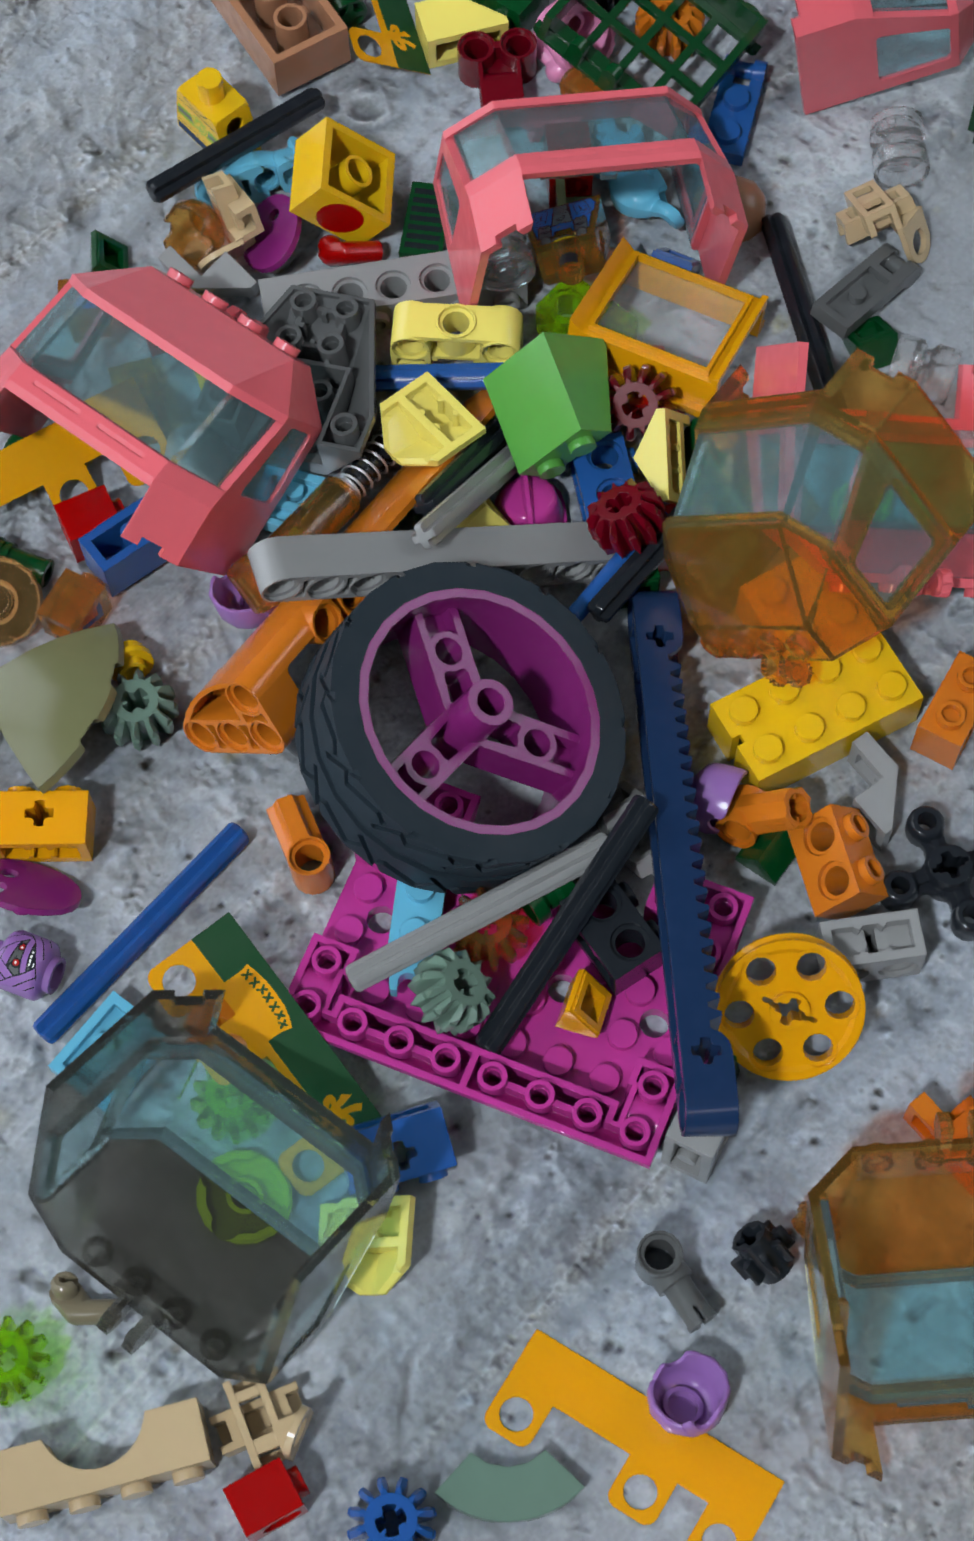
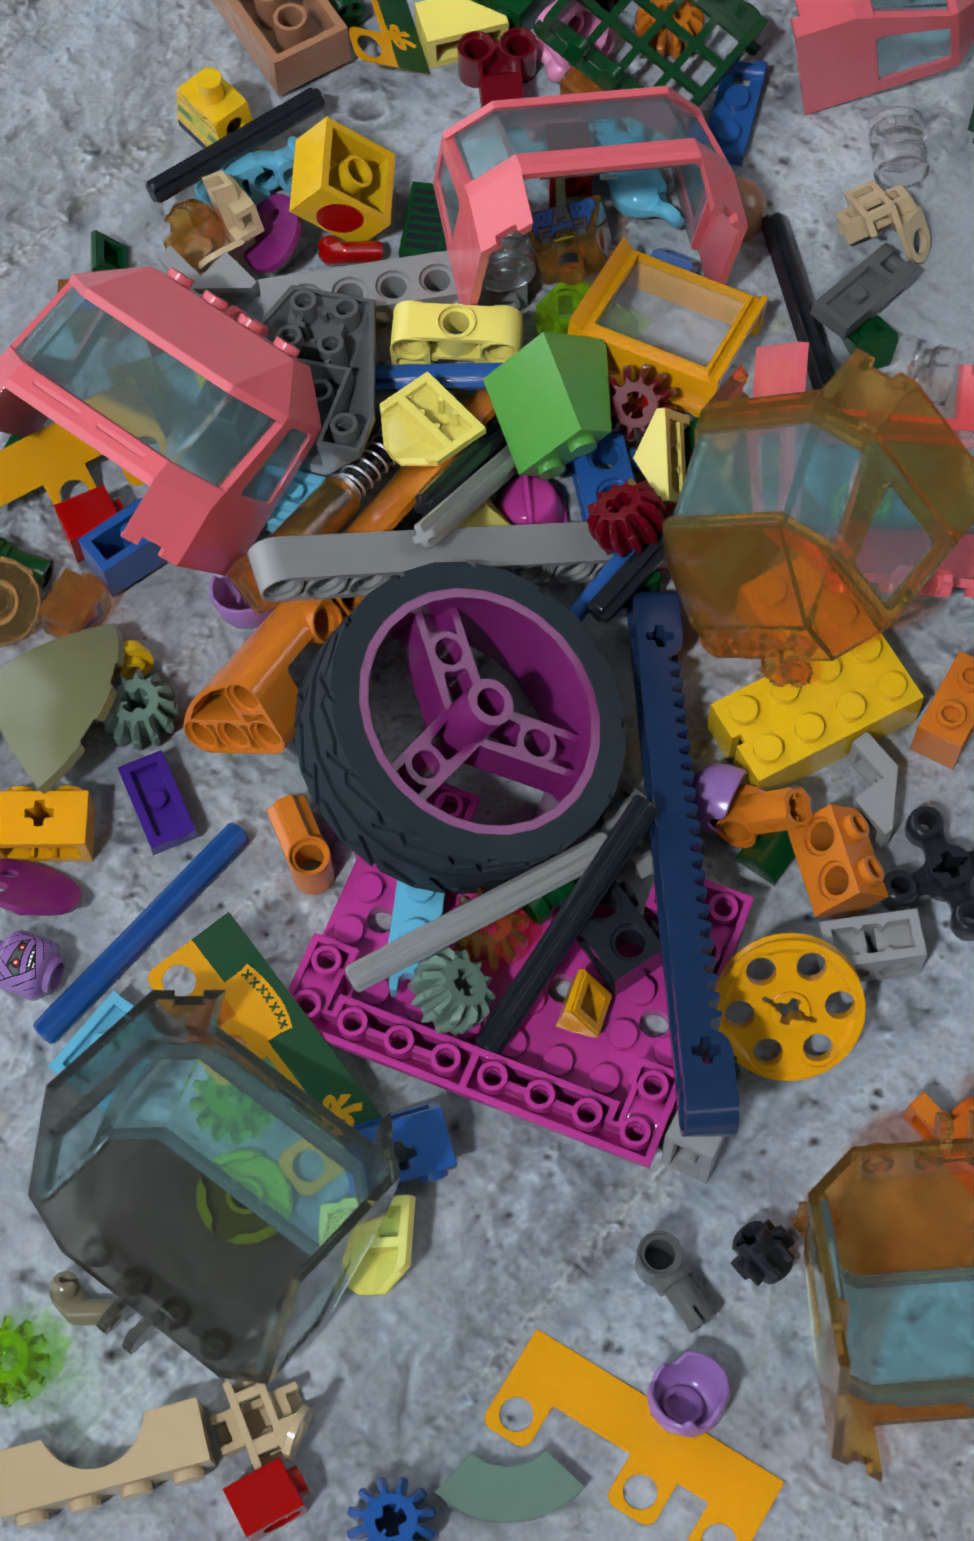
none -> dark purple plate [117,750,198,855]

